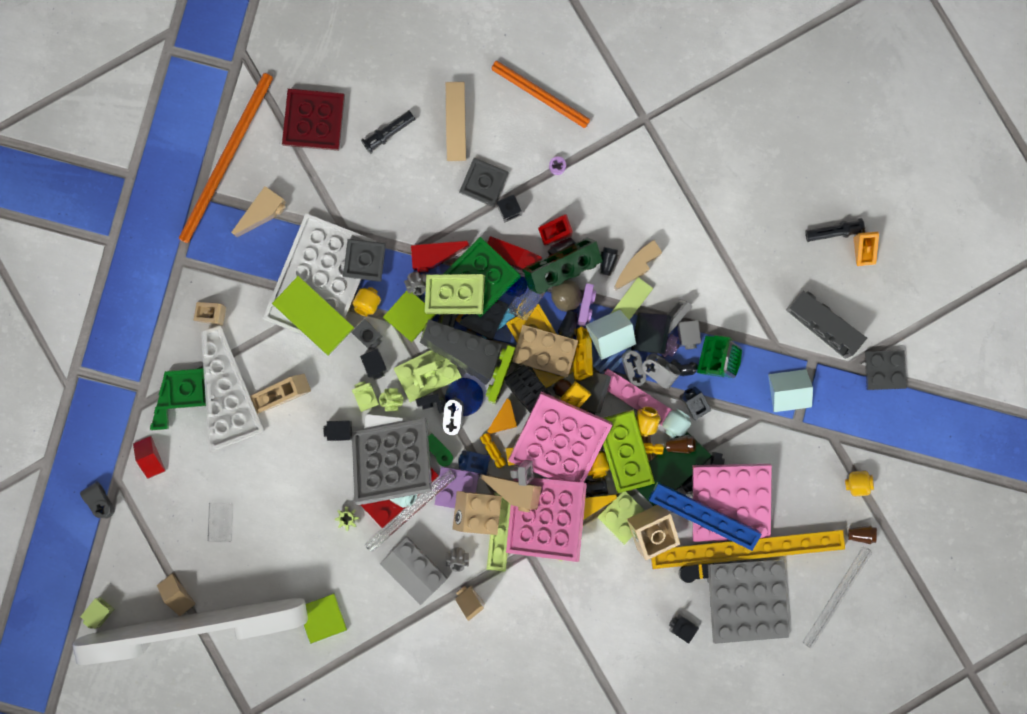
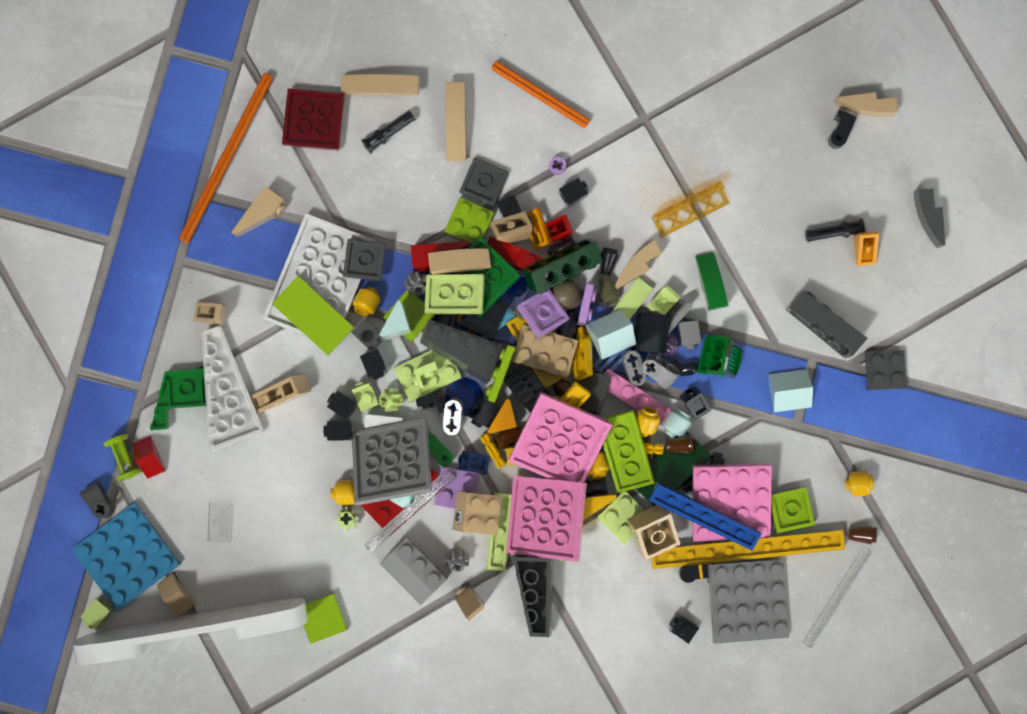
tan slope [481,475,542,513] -> none
light grey tile [510,460,533,486] -> none
none -> dark azure plate [71,503,181,612]
none -> lime hose [103,434,142,482]
none -> black brick [327,391,358,420]
none -> yellow head [331,480,355,506]
none -> tan slope [341,74,420,97]
none -> light aqua slope [379,301,412,340]
none -> tan slope [428,249,491,275]
none -> lime plate [444,197,494,245]
none -> black brick [466,396,500,429]
none -> tan slope [490,211,533,244]
none -> reddish brown cone [493,427,522,450]
none -> dark grey wedge [512,556,553,637]
none -> lavender plate [517,288,570,339]
none -> light orange tile [526,208,552,250]
none -> black brick [558,177,589,208]
none -> olive cone [598,275,619,305]
none -> yellowish green bracket [646,285,680,315]
none -> clear yellow fence [651,181,729,238]
none -> green slope [695,252,729,311]
none -> lime plate [771,487,815,533]
none -> black leg [828,110,857,149]
none -> tan slope [835,92,898,117]
none -> dark grey slope [914,189,946,248]

